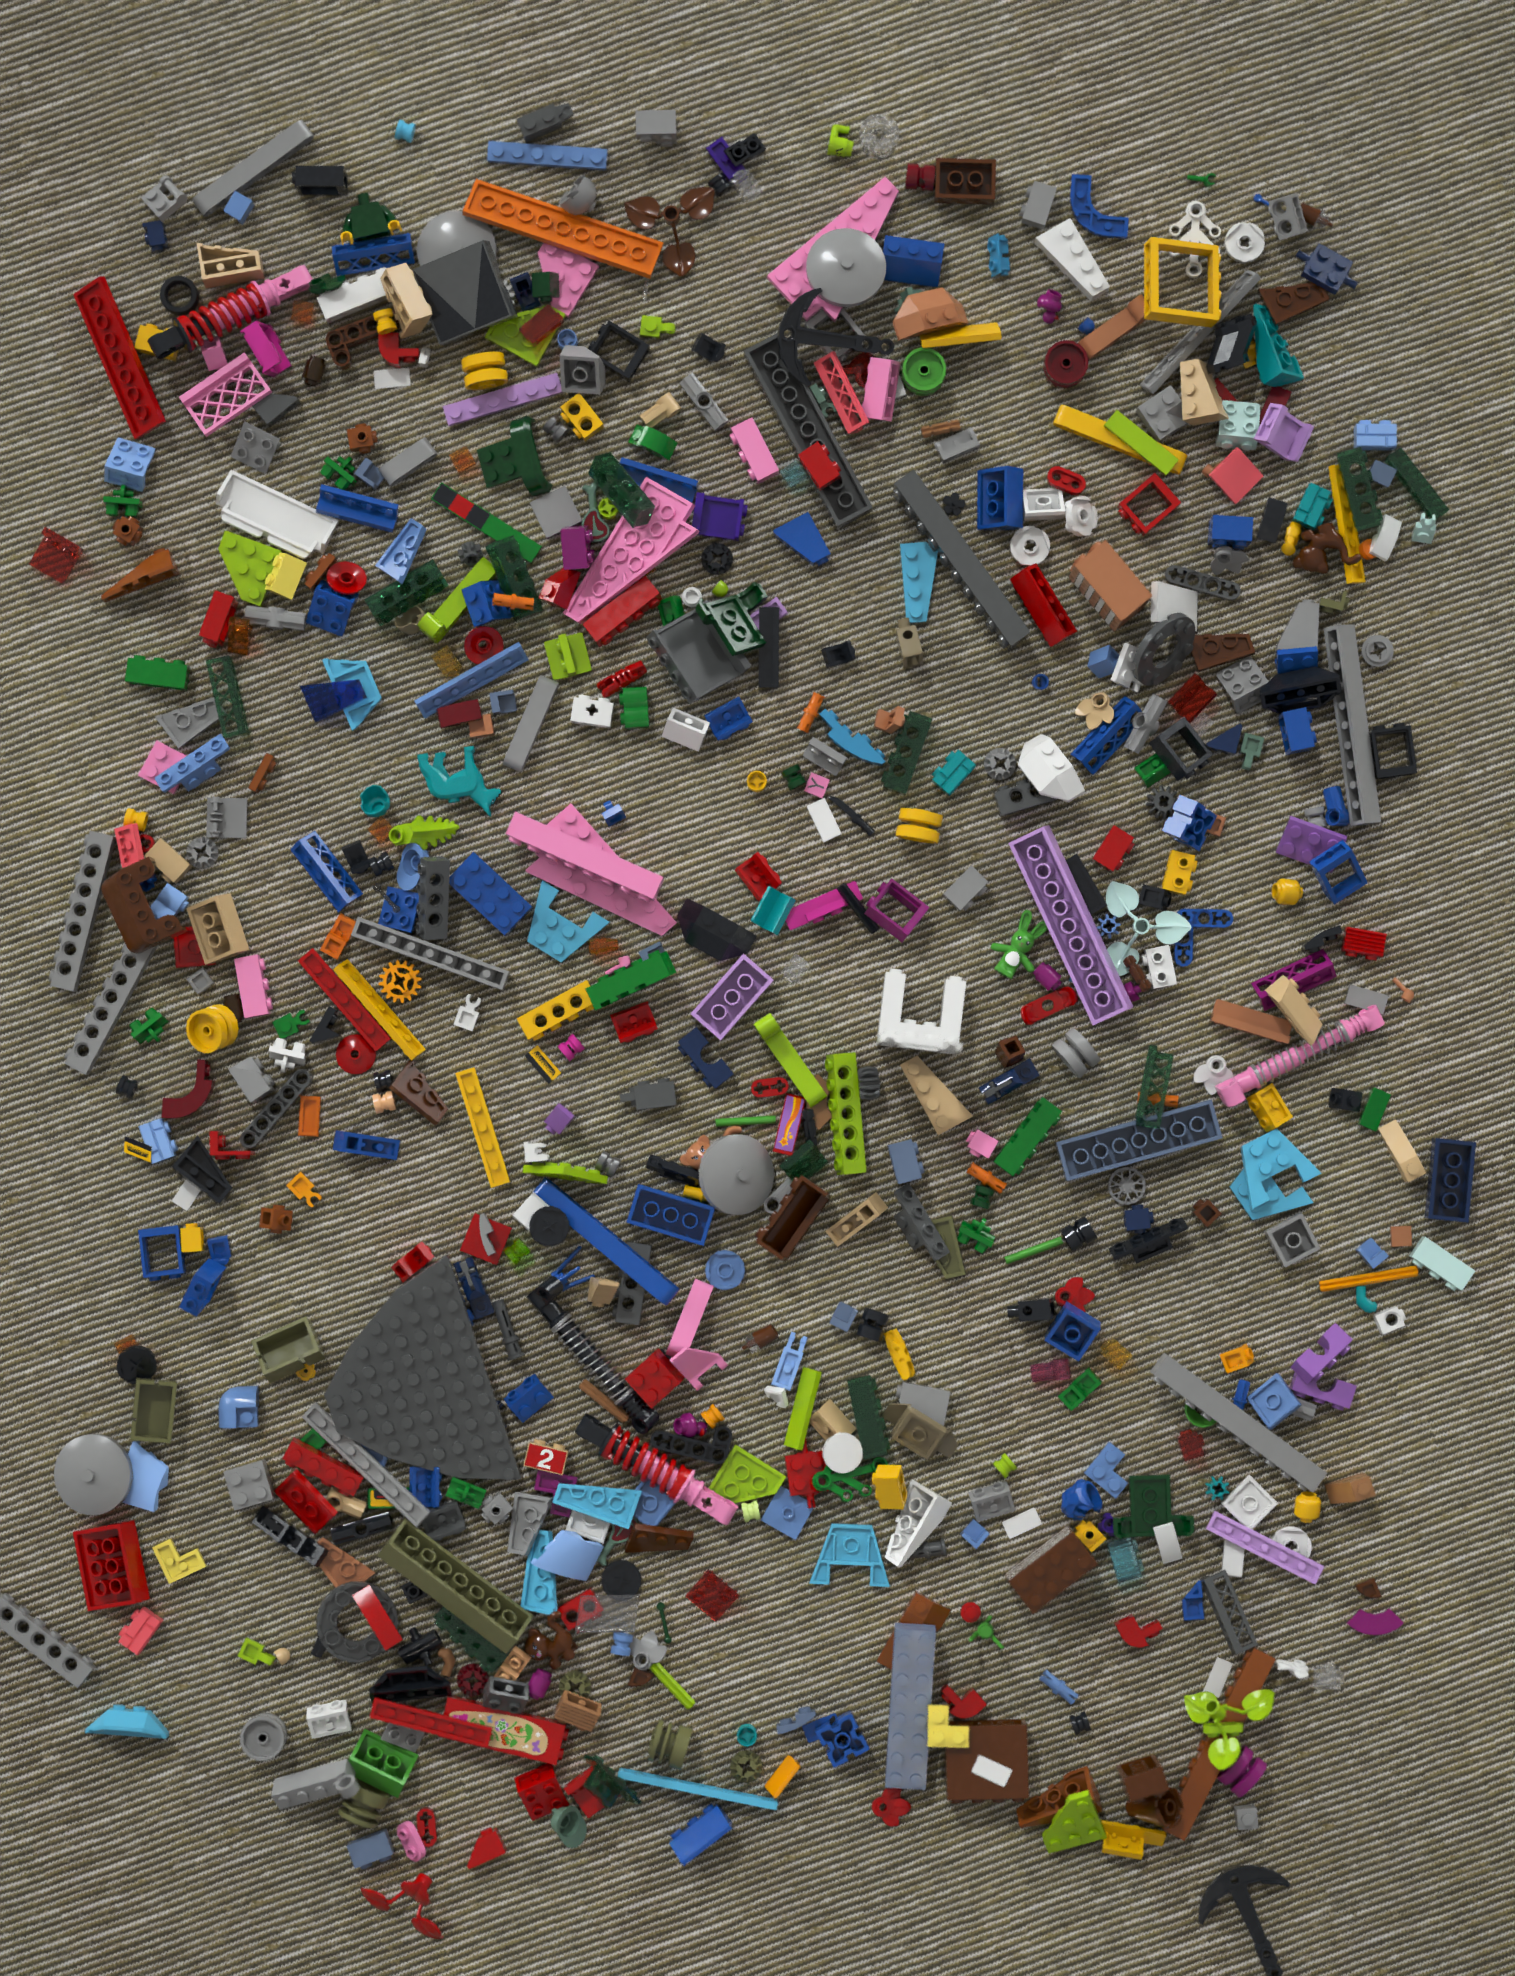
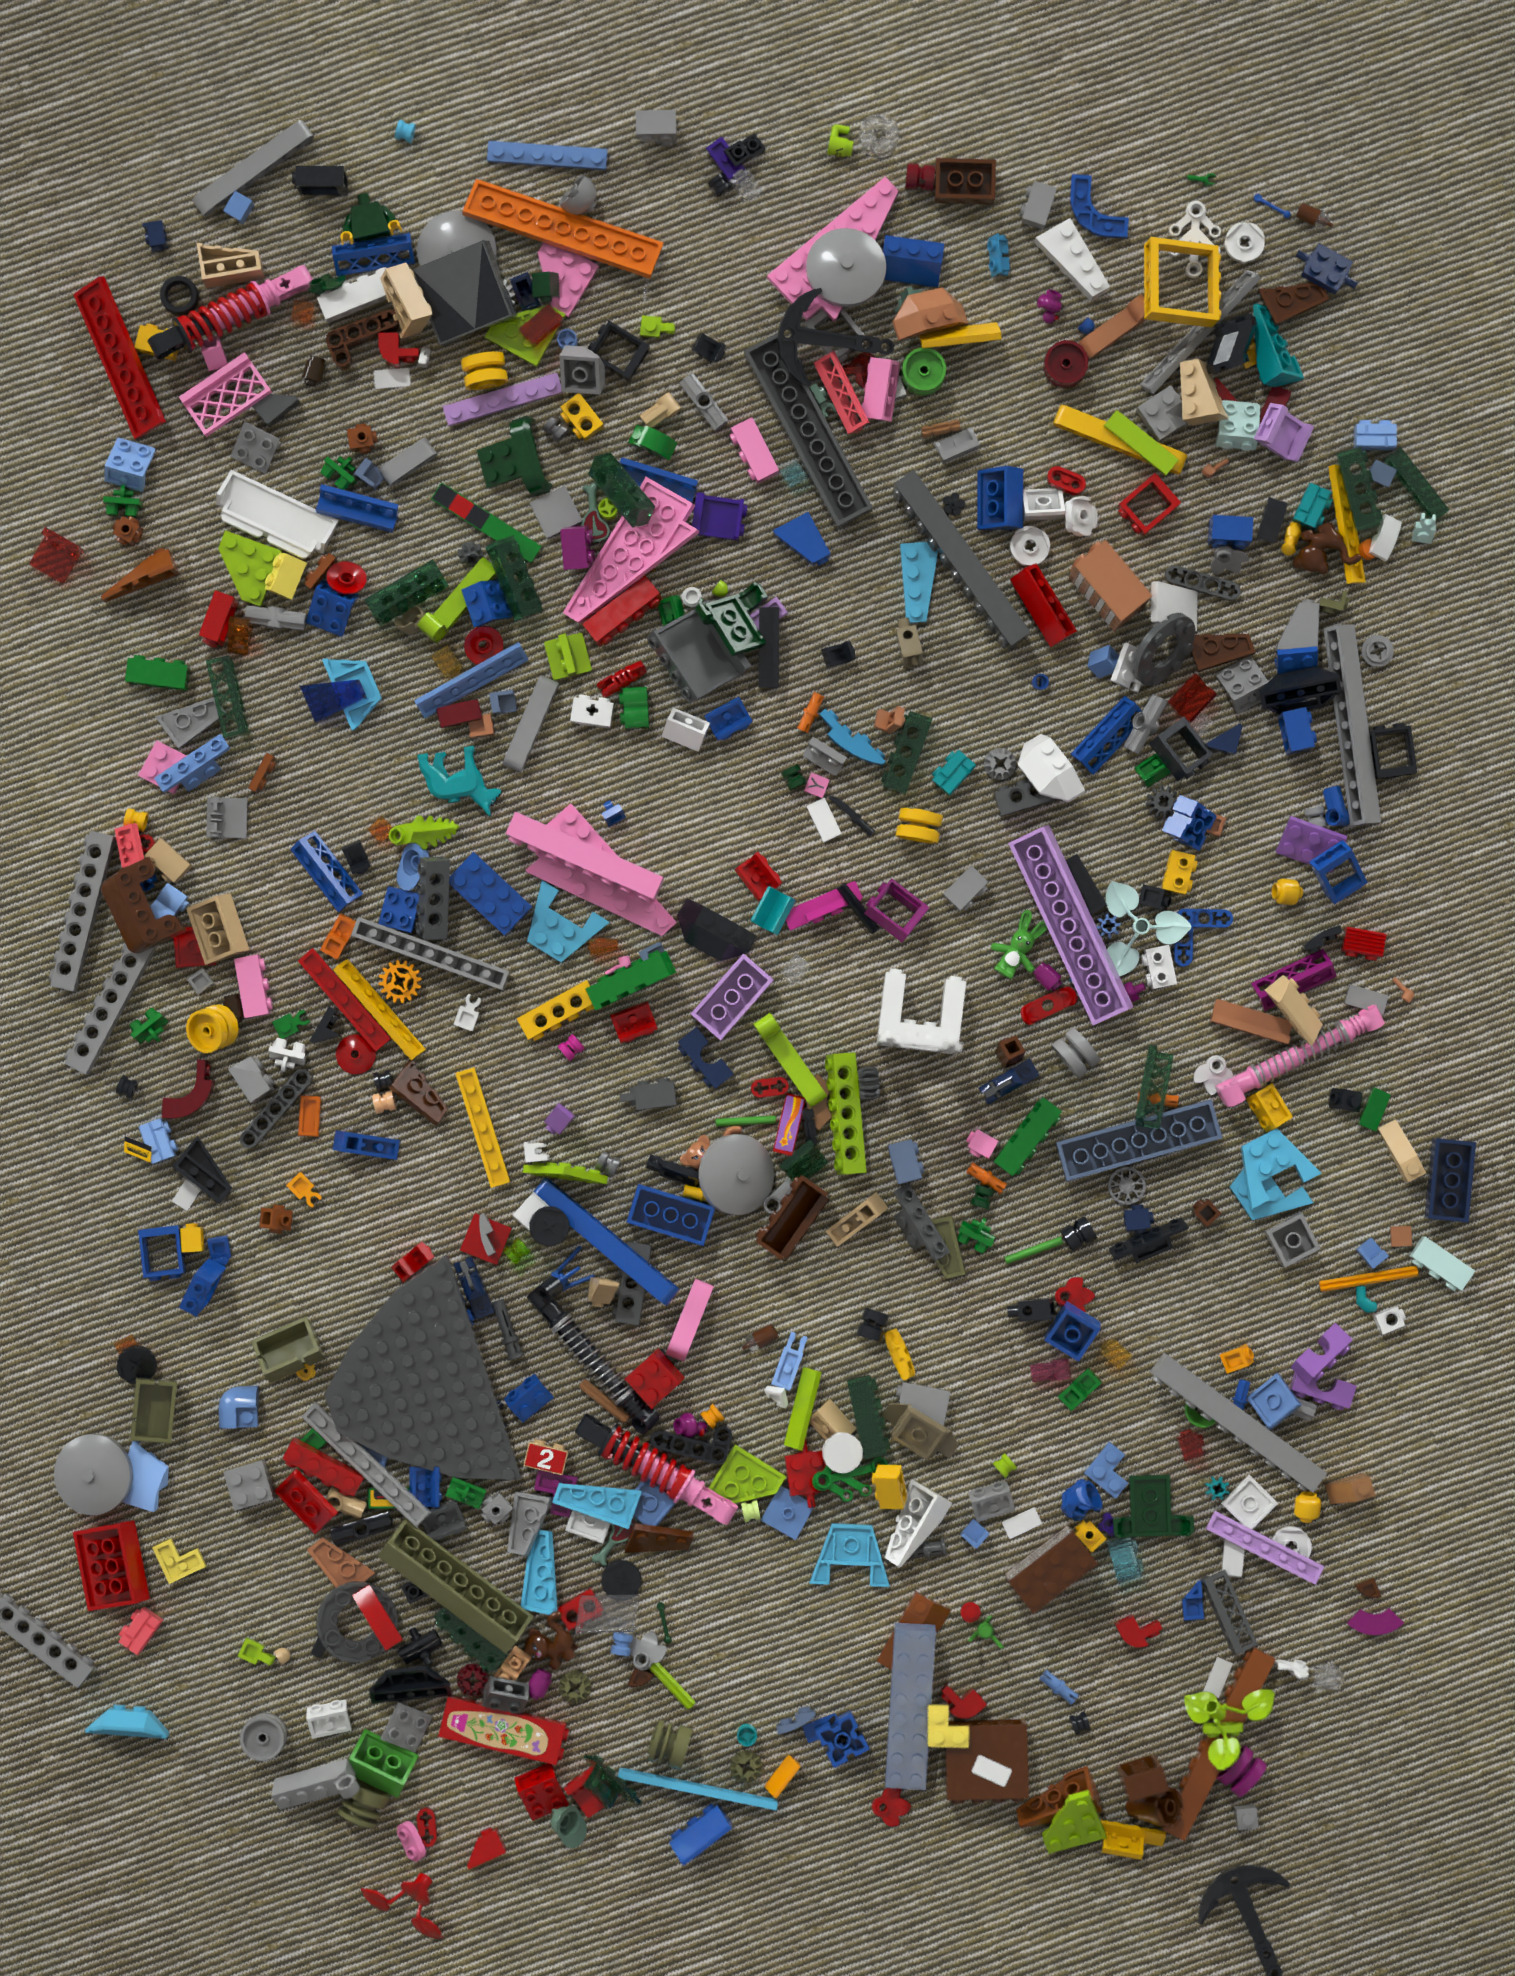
light grey plate [141,175,188,222] -> none
light grey gear [186,837,218,869] -> none
red bracket [210,1131,255,1159] -> none
dark pink piece [240,320,292,378] -> none
black slope [252,1505,329,1568] -> none
sand blue brick [347,1828,395,1870] -> none
teal hair [360,785,390,818] -> none
black wheel [368,851,395,877] -> none
red plate [369,1697,493,1748] -> none
yellow wheel [373,308,397,334] -> none
clear smoke hinge [373,883,400,913] -> none
medium blue wing [375,518,427,584] -> none
medium nougat arm [438,1647,456,1677] -> none
clear orange plate [449,446,476,474] -> none
orange pin [492,593,534,611] -> none
dark grey hinge [517,103,574,143] -> none
sticker [525,1045,561,1084] -> none
light blue slope [531,1530,604,1581] -> none
red slope [539,568,581,610] -> none
medium nougat brick [554,1690,602,1732] -> none
reddish brown plant [624,187,715,276] -> none
bright pink flag [670,1347,728,1391] -> none
clear red hinge [685,1569,740,1622] -> none
black gear [701,543,733,575] -> none
medium blue tile [705,1250,745,1290] -> none
yellow wheel [747,771,767,792] -> none
red brick [798,442,841,491] -> none
sand blue panel [829,1302,858,1332] -> none
tan wing [900,1055,973,1135] -> none
tan plate [1075,692,1114,730] -> none
red brick [1091,825,1134,873] -> none
reddish brown axle [1123,955,1152,992] -> none
white slope [1153,1522,1183,1564] -> none
coral tile [1208,447,1264,504] -> none
sand green plate [1239,733,1264,770] -> none
light grey brick [1268,193,1308,240] -> none

